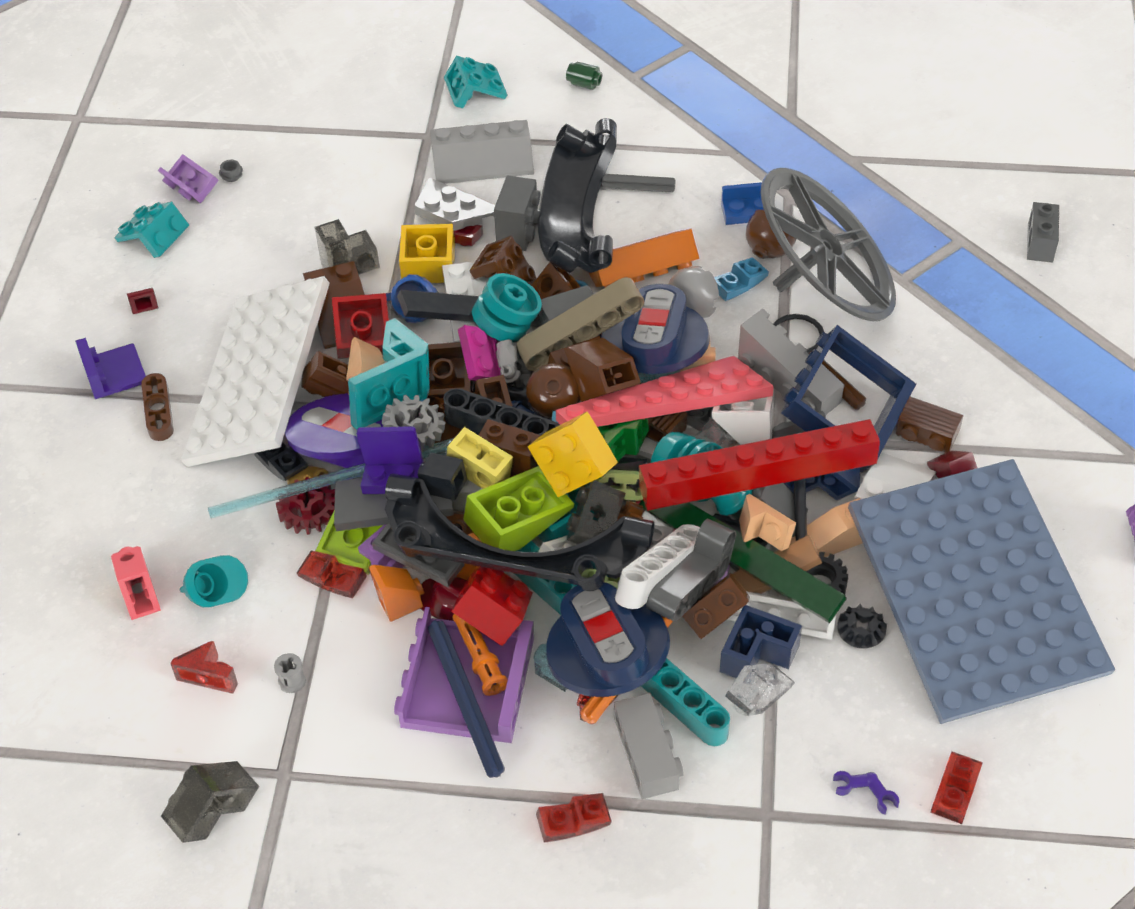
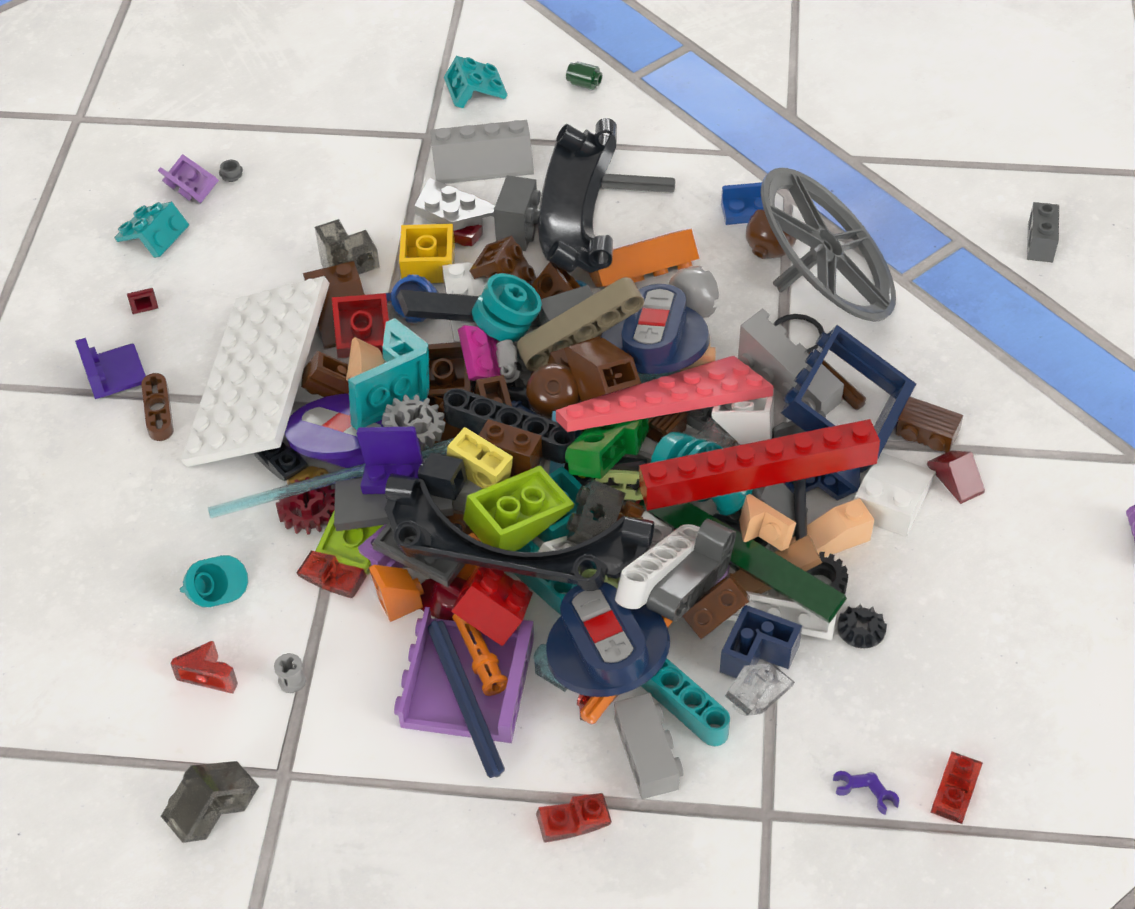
coral torso [111,546,161,620] -> none
yellow brick [527,411,618,497] -> none
dark azure slope [714,257,769,301] -> none
sand blue plate [848,459,1116,724] -> none

